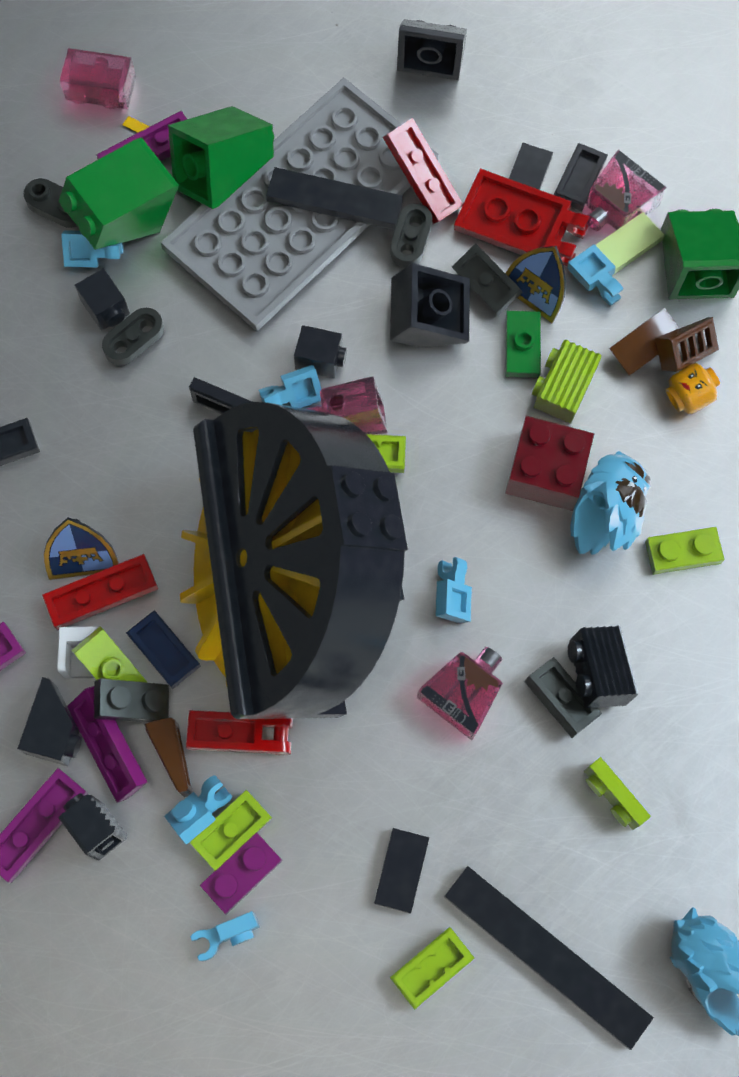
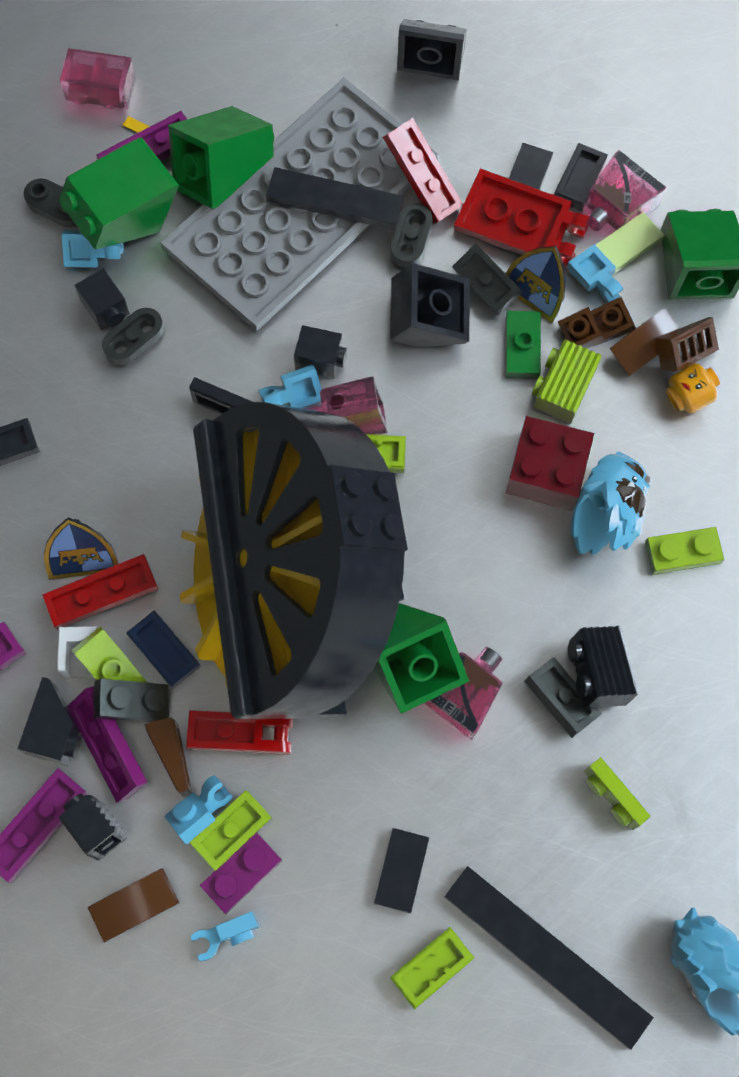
medium azure plate [436,557,472,624] -> none
none -> reddish brown slope [87,868,180,943]
none -> green slope [374,603,469,714]
none -> reddish brown slope [558,297,636,348]

